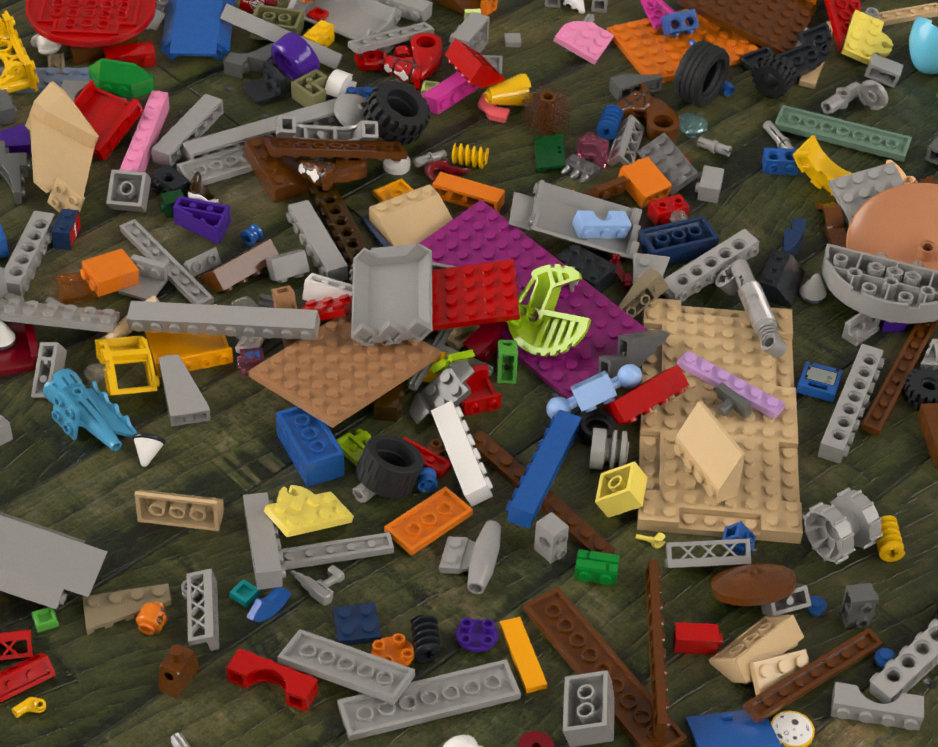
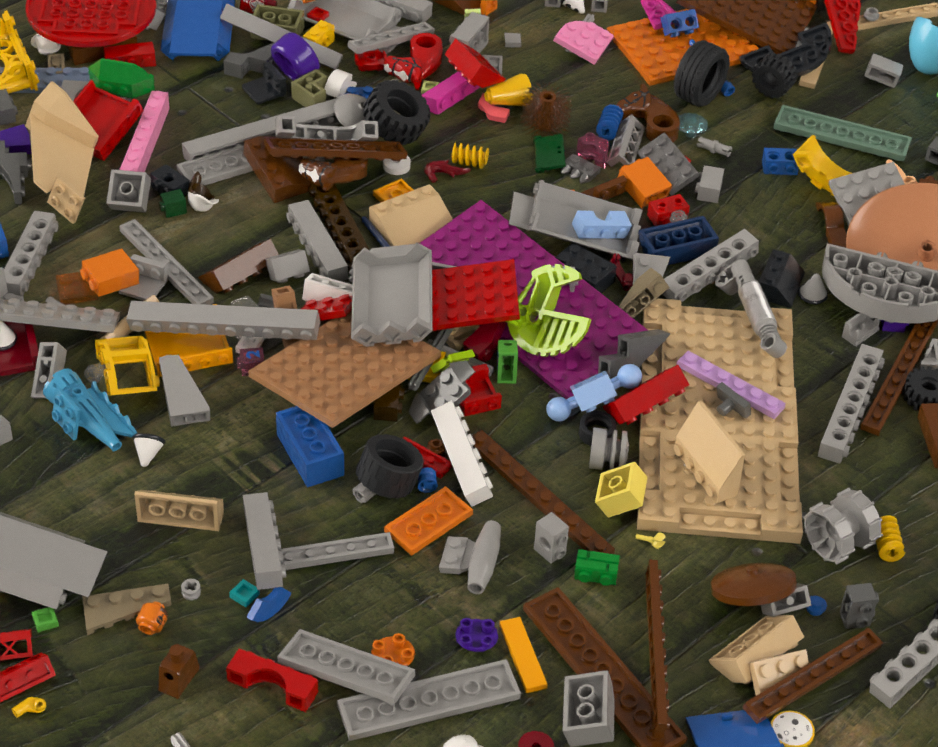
dark blue brick [51,208,81,250] -> none
light grey brick [151,94,223,168] -> none
dark purple wedge [173,196,231,244] -> none
light grey hinge [182,247,221,277] -> none
light grey fence [187,569,219,651] -> none
blue wheel [241,224,264,246] -> none
light yellow plate [264,485,354,537] -> none
light grey piece [291,565,345,606] -> none
dark blue plate [333,602,381,645] -> none
lime plate [336,429,371,466] -> none
red wheel [394,45,411,58] -> none
black piece [411,615,442,663] -> none
light grey axle [413,150,447,167] -> none
orange brick [432,172,505,213] -> none
blue brick [506,410,582,529] -> none
dark grey slope [609,74,663,102] -> none
light grey fence [665,539,751,568] -> none
red brick [673,622,723,655] -> none
blue brick [722,521,756,555] -> none
light grey pin [763,120,795,149] -> none
dark blue slope [782,218,807,257] -> none
blue container [796,361,843,402] -> none
light grey piece [821,82,861,115] -> none
light grey arch [831,682,924,731] -> none
light yellow plate [841,10,893,65] -> none
light grey tile [857,80,889,111] -> none
blue plate [874,648,897,669] -> none

